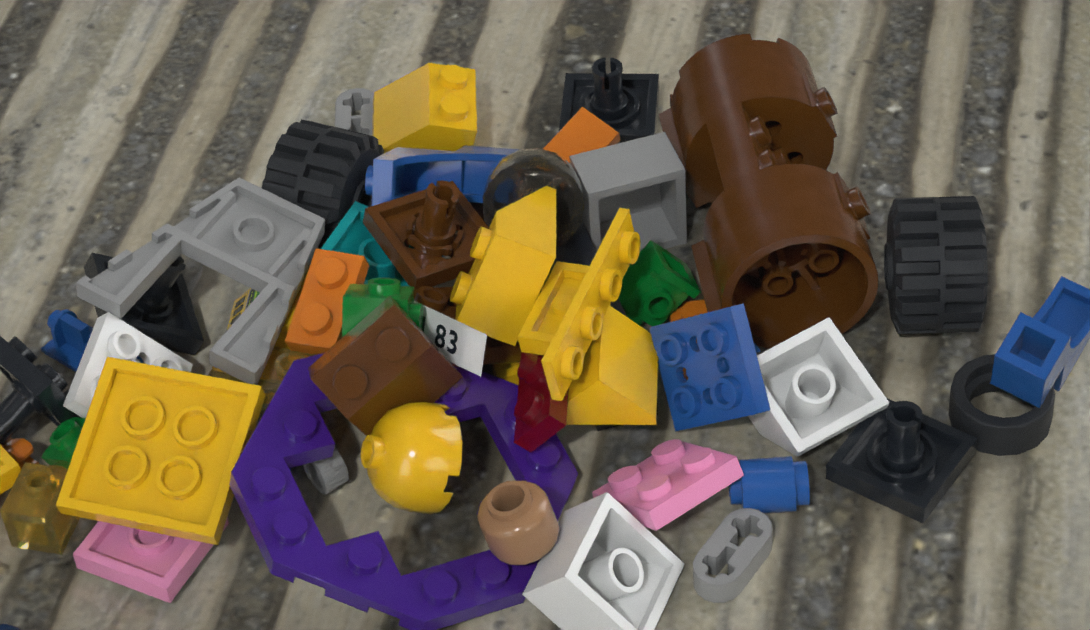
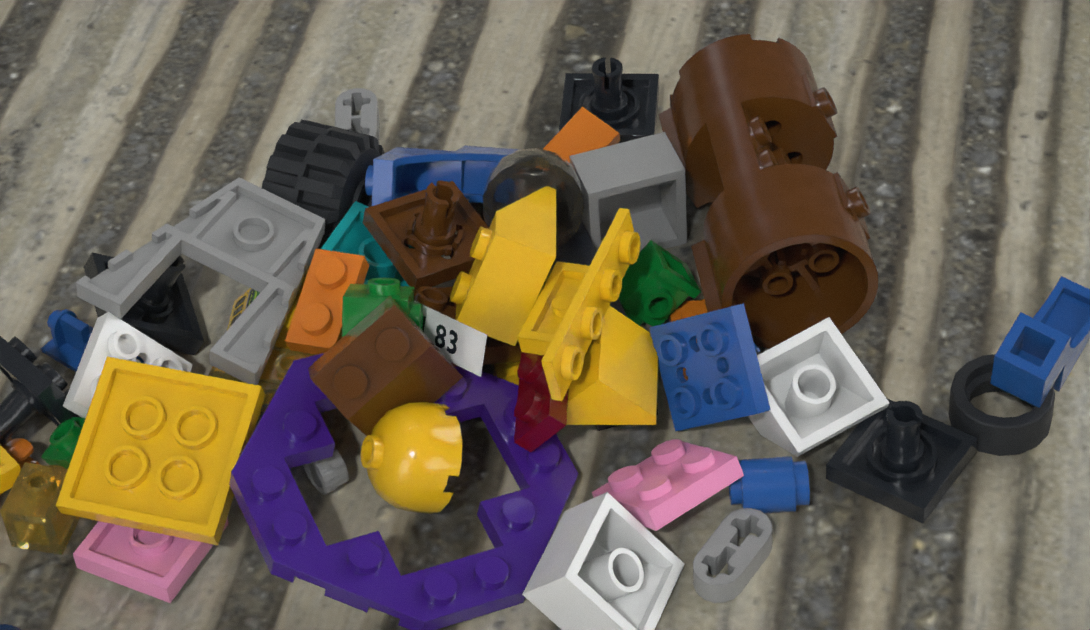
yellow slope [372,63,477,153] -> none
medium nougat head [477,480,559,565] -> none
black wheel [884,196,988,334] -> none

